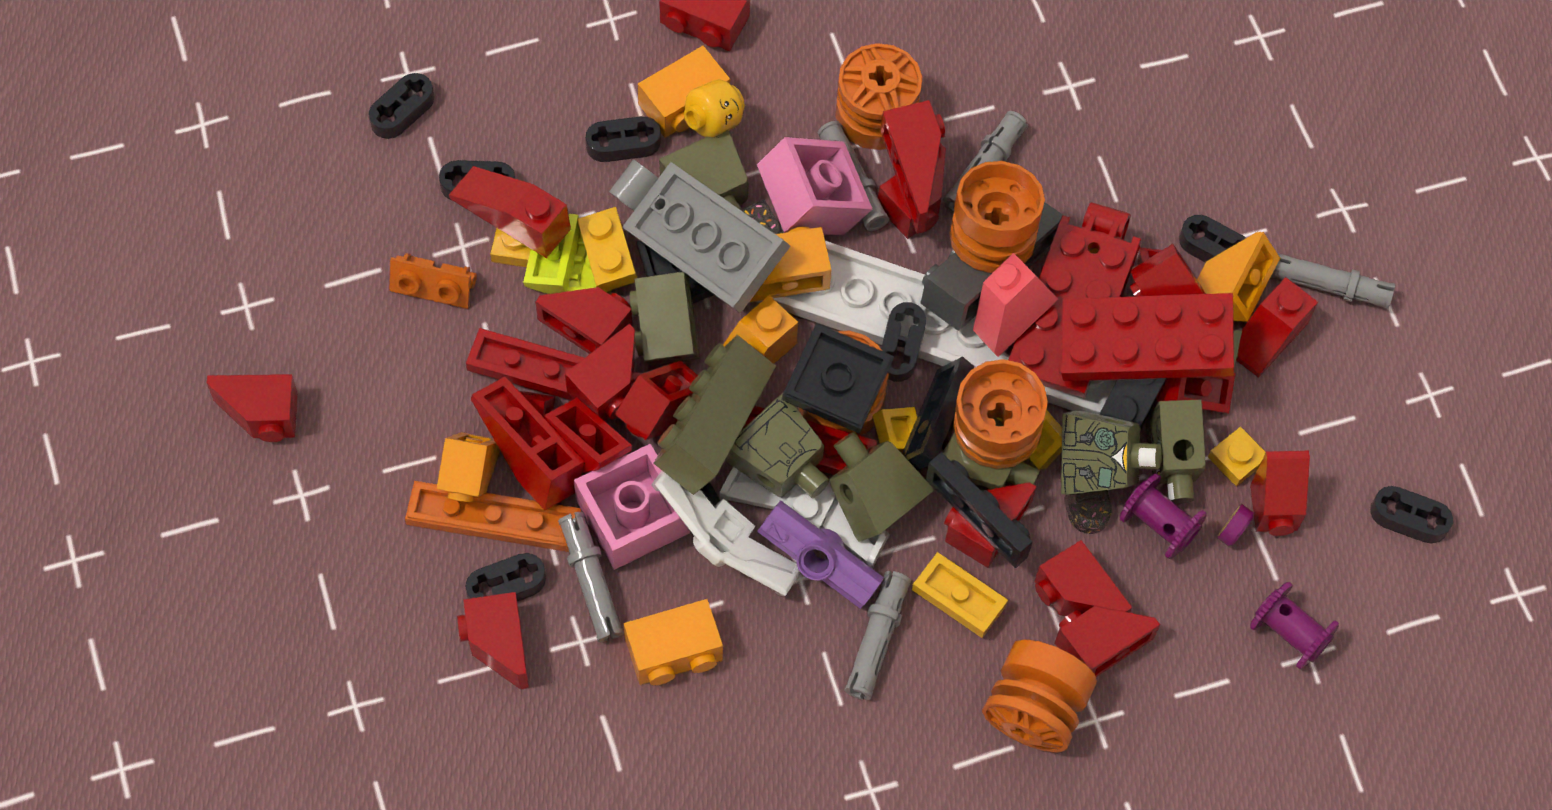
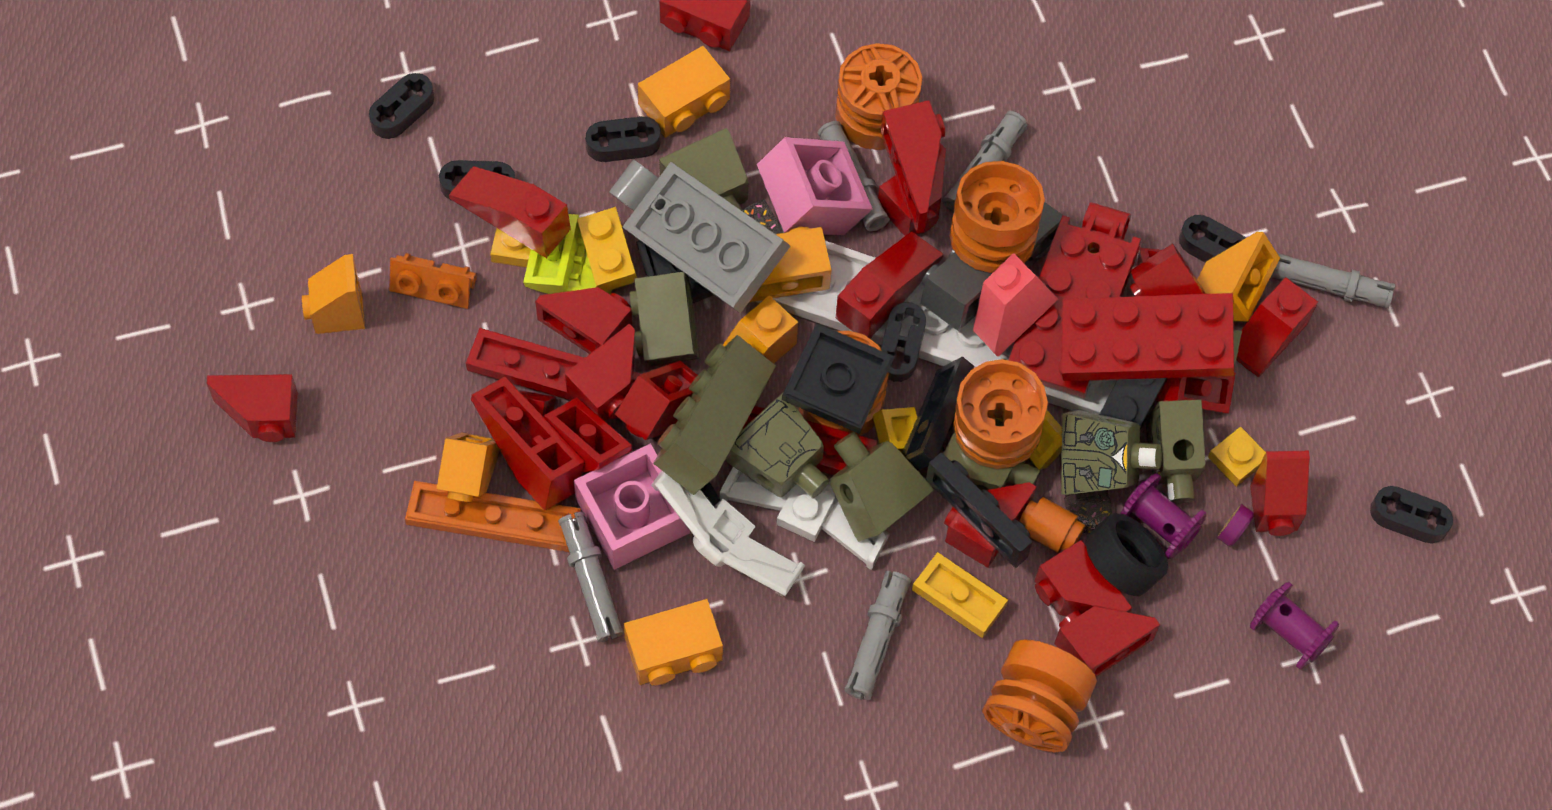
red slope [457,592,529,689] -> none
black beam [465,553,546,601] -> none
yellow head [684,79,745,137] -> none
medium lavender piece [757,500,884,609] -> none
none -> light orange slope [302,254,365,334]
none -> red slope [835,231,944,339]
none -> orange brick [1019,497,1086,553]
none -> black tyre [1085,513,1168,597]

